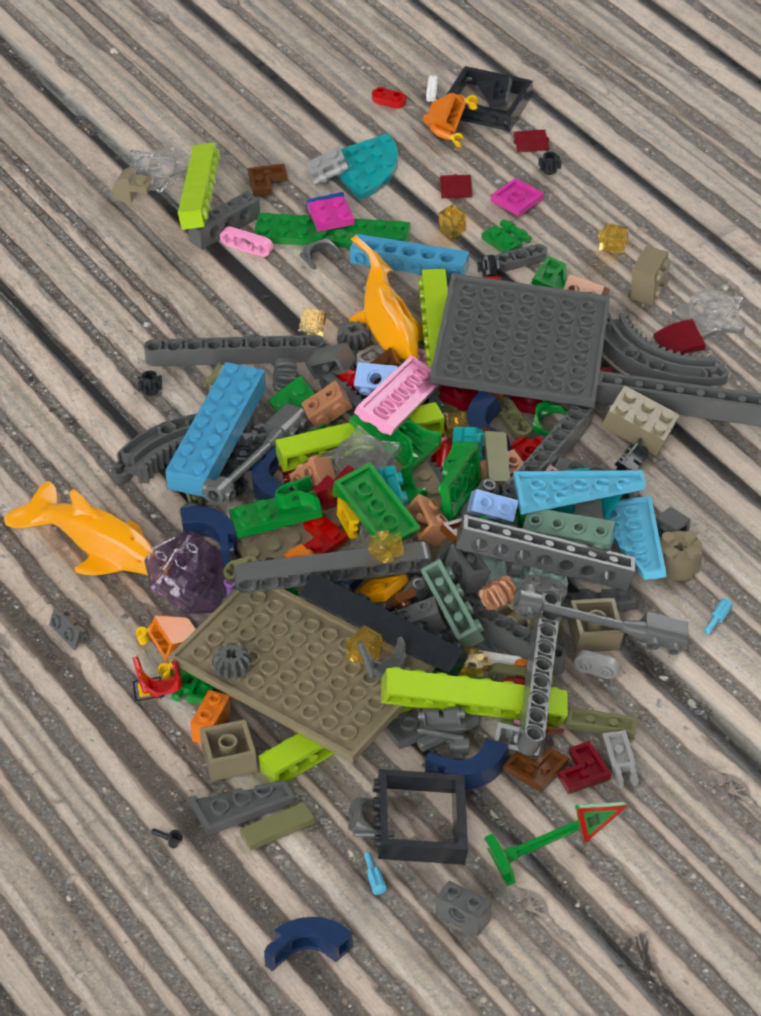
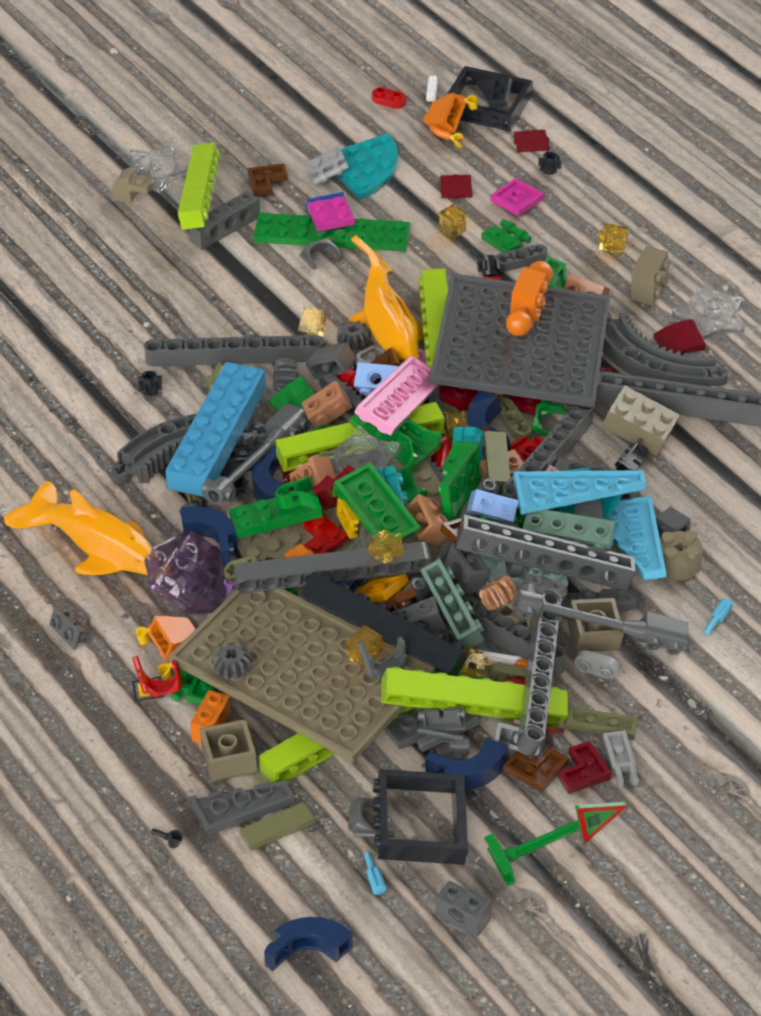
bright pink beam [220,227,274,257] -> none
dark azure brick [350,234,469,279] -> none
none -> orange brick [506,261,553,336]

